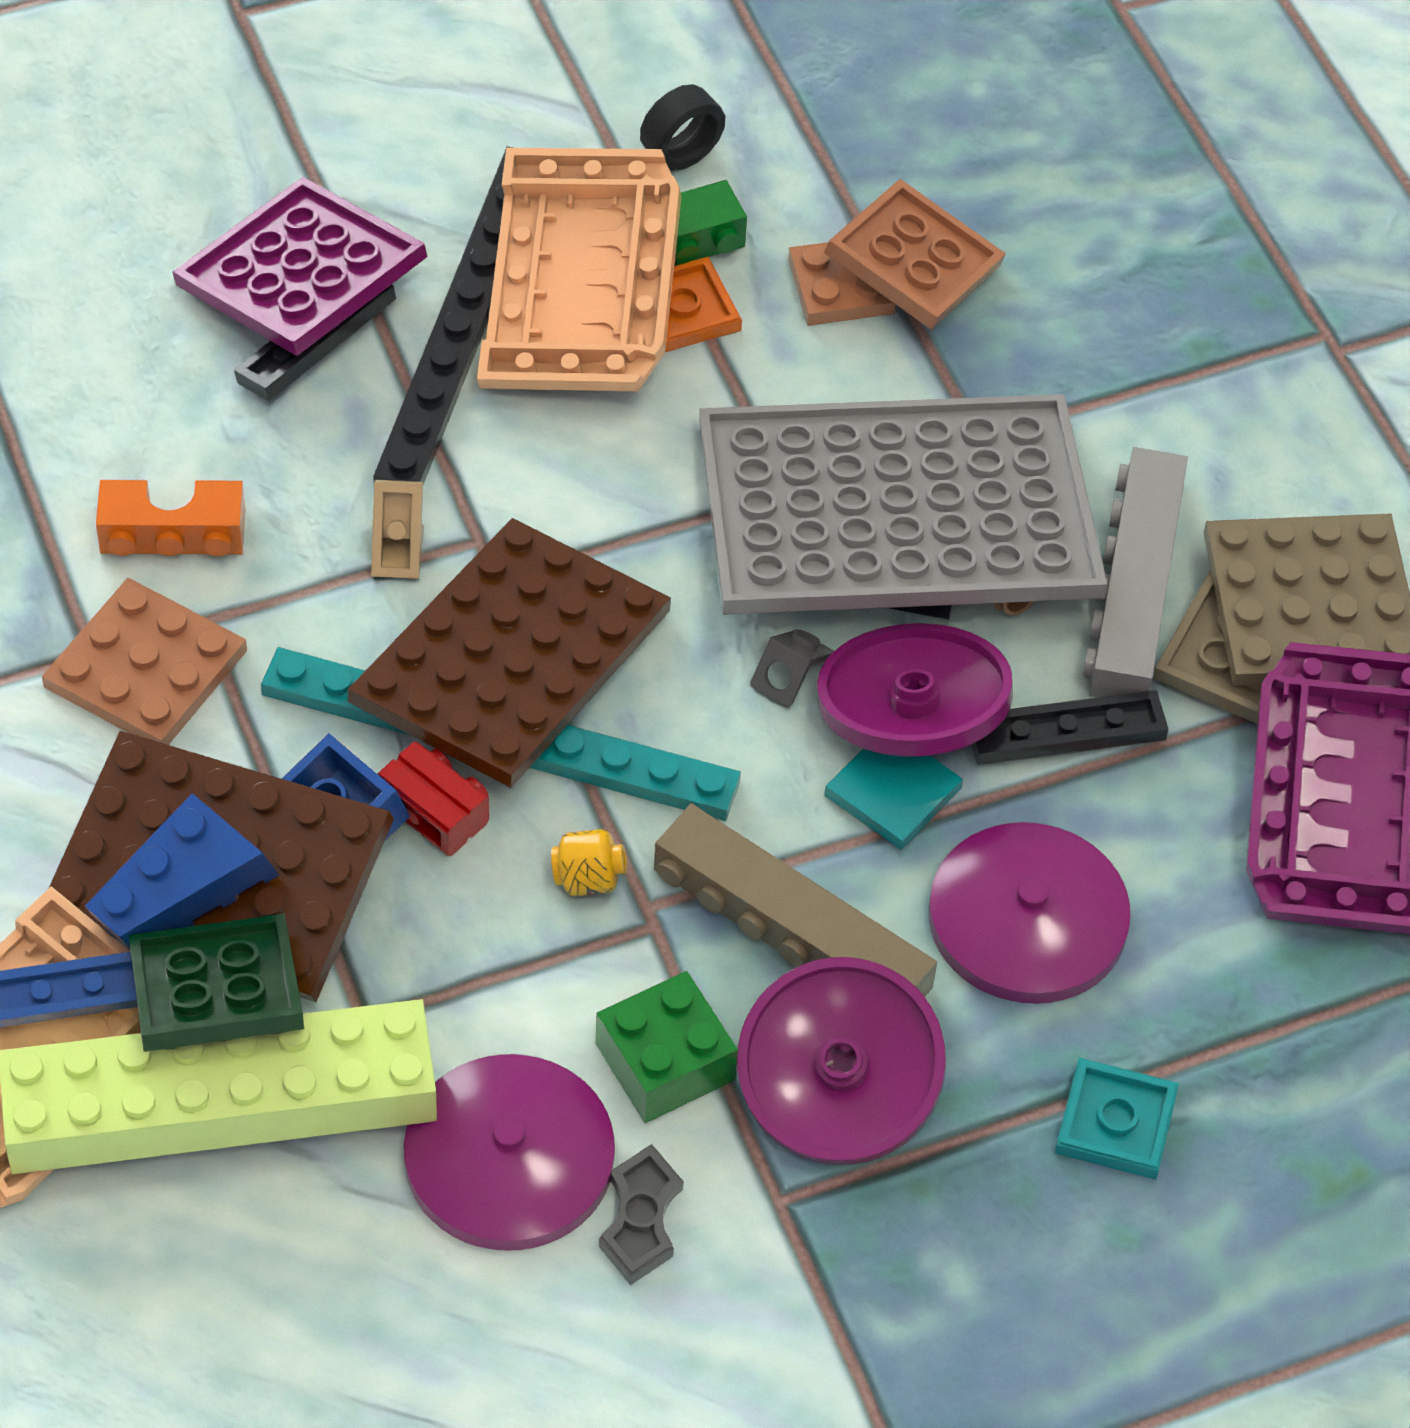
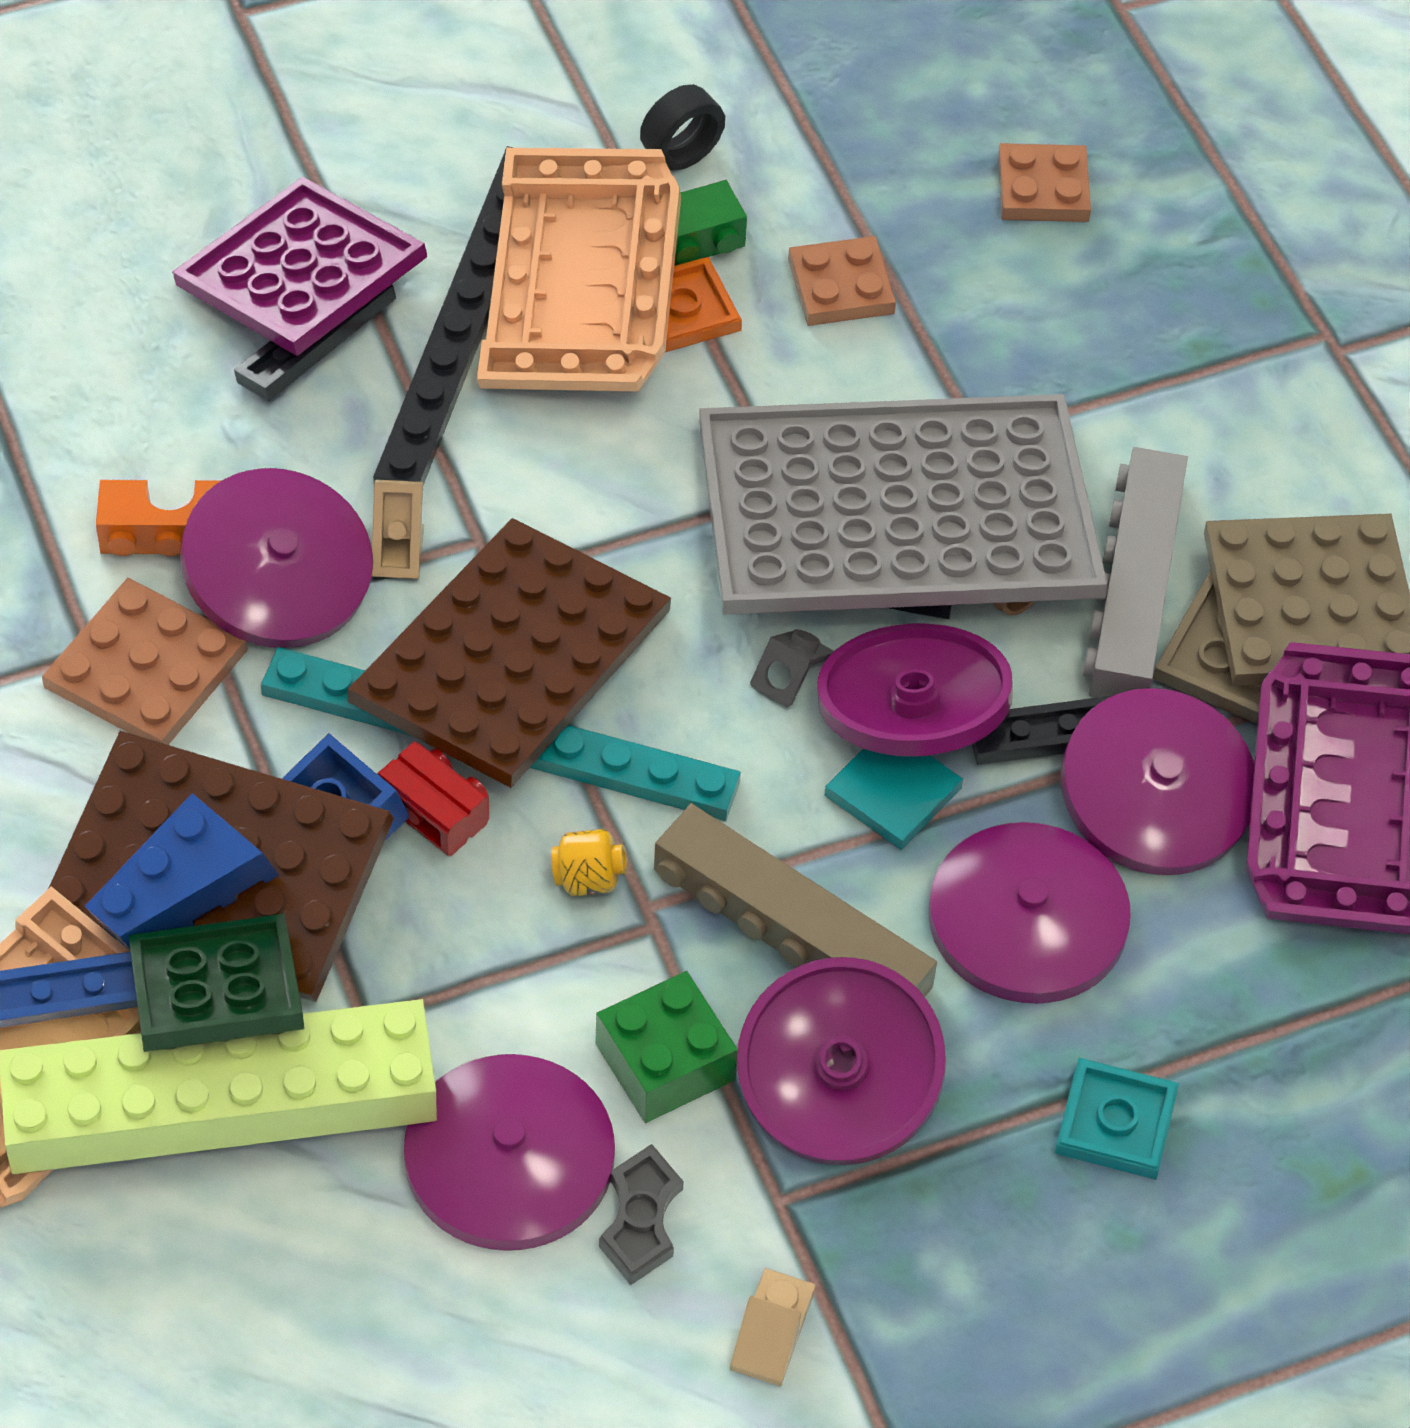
nougat plate [824,179,1006,330] -> none
none -> magenta dish [180,468,373,648]
none -> tan slope [730,1268,816,1386]
none -> nougat plate [998,143,1091,222]
none -> magenta dish [1061,688,1254,875]

